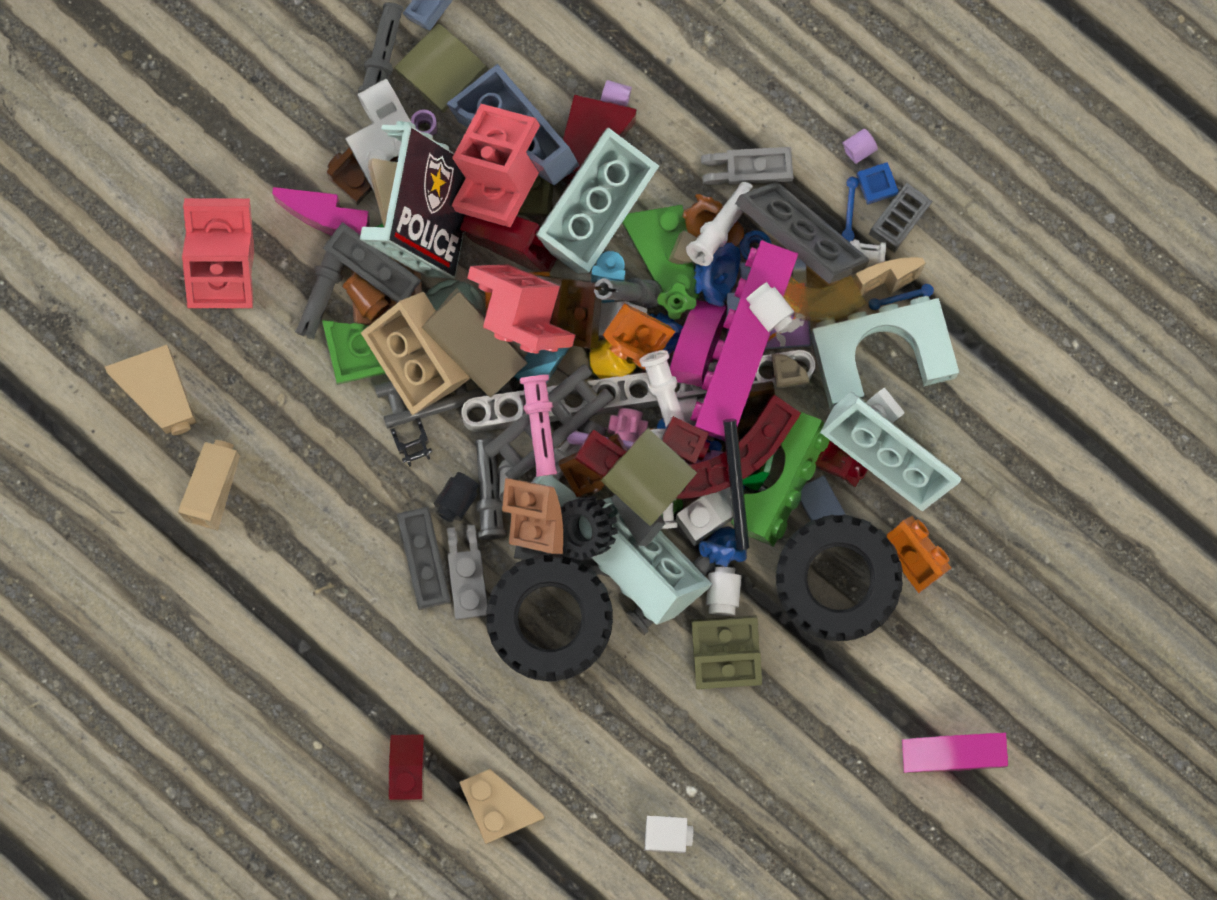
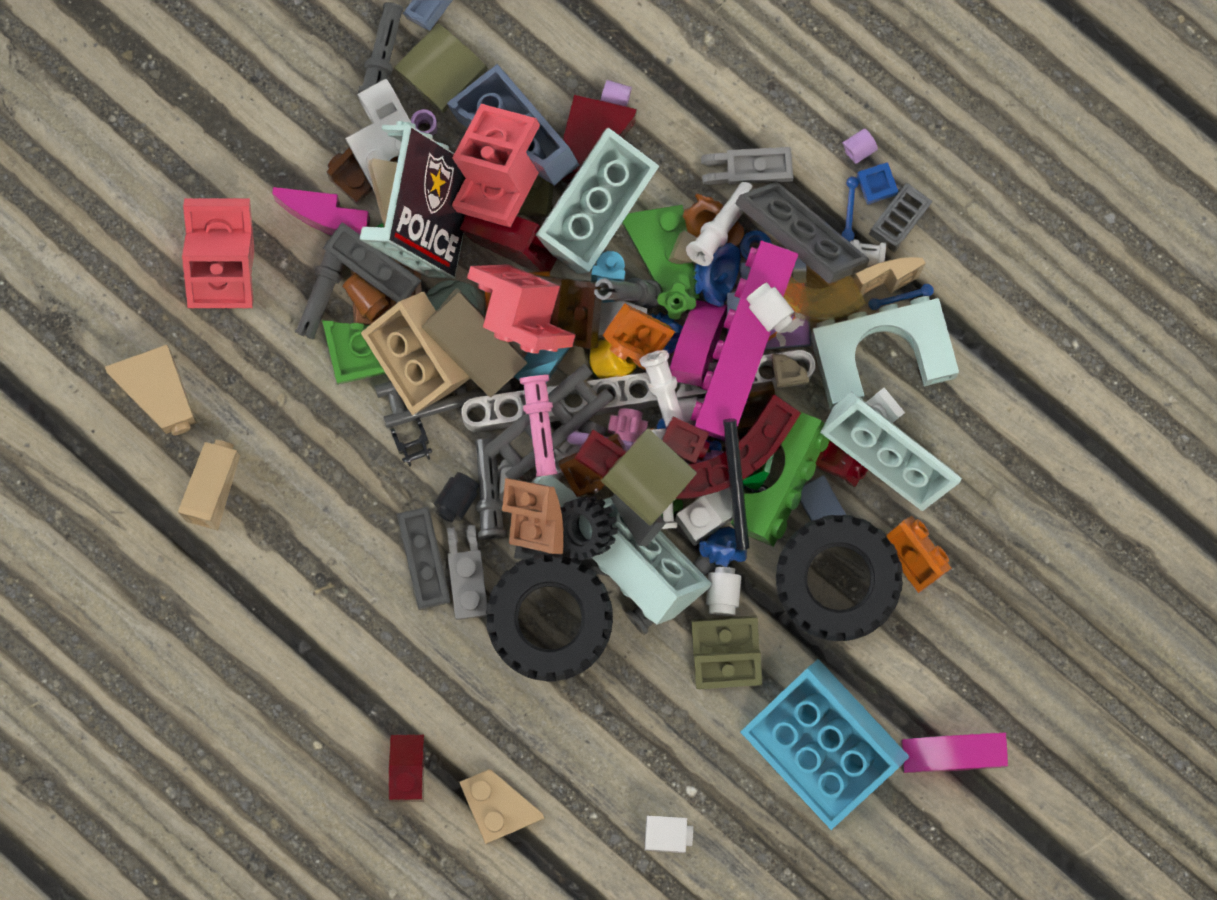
none -> medium azure slope [740,659,910,830]

